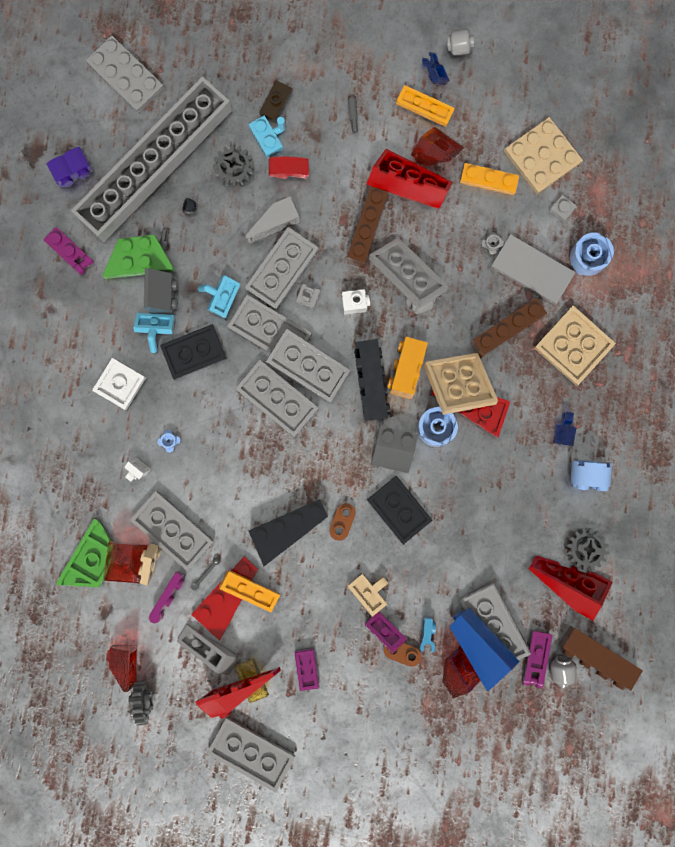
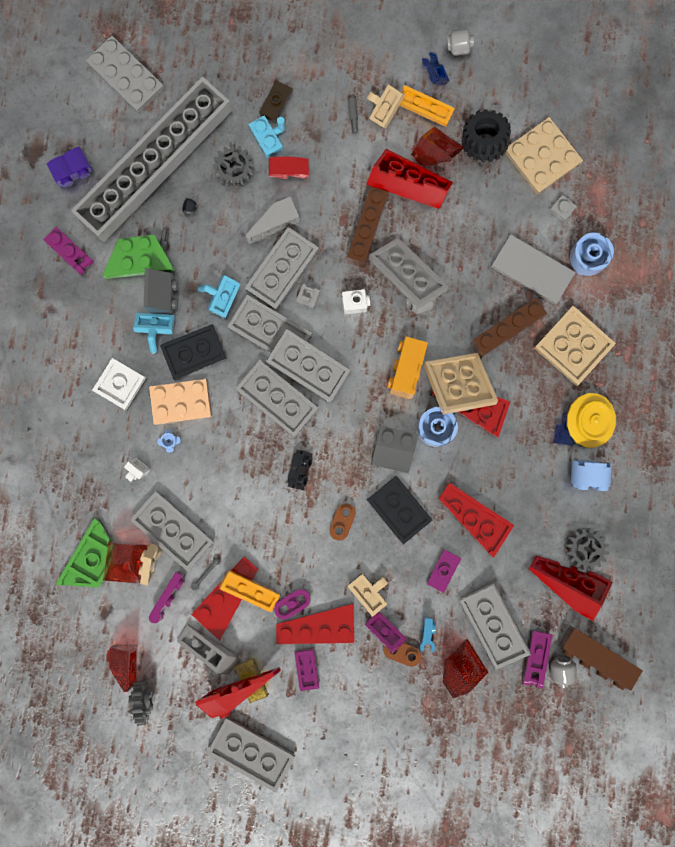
black wedge [248,499,328,567] -> none
black wedge [354,339,391,423] -> none
blue slope [449,608,520,691] -> none
light orange plate [460,163,519,195] -> none
light grey plate [481,232,504,255] -> none
none -> light nougat plate [149,379,212,425]
none -> magenta plate [274,589,311,619]
none -> red wing [276,603,354,644]
none -> black hinge [287,450,313,491]
none -> tan plate [367,84,405,129]
none -> magenta plate [426,549,462,593]
none -> red wing [438,483,514,558]
none -> black tyre [462,109,511,163]
none -> yellow piece [567,393,616,448]

